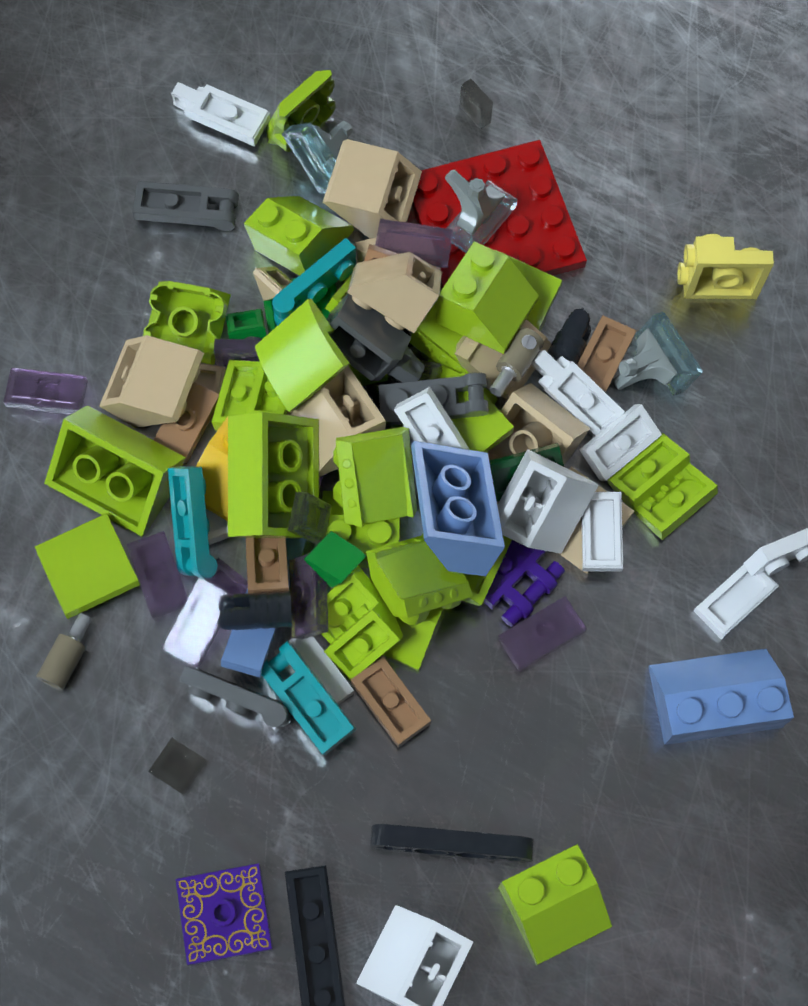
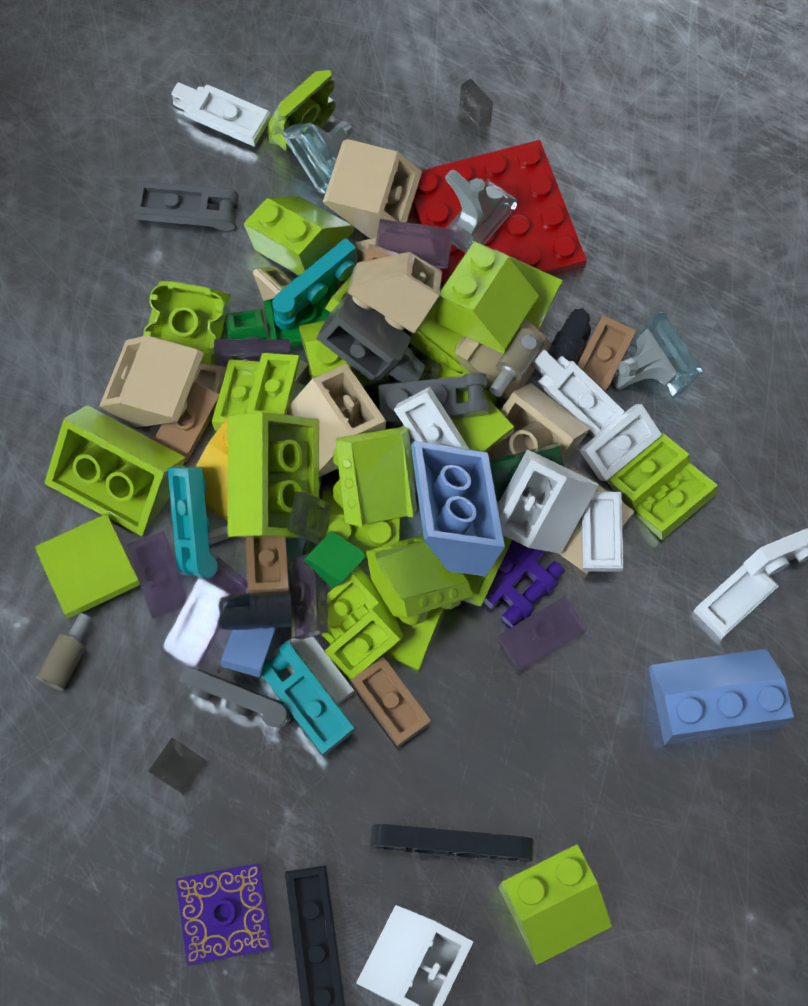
clear purple plate [3,368,88,415] -> none
lime slope [255,299,350,412] -> none
light yellow plate [677,234,774,299] -> none

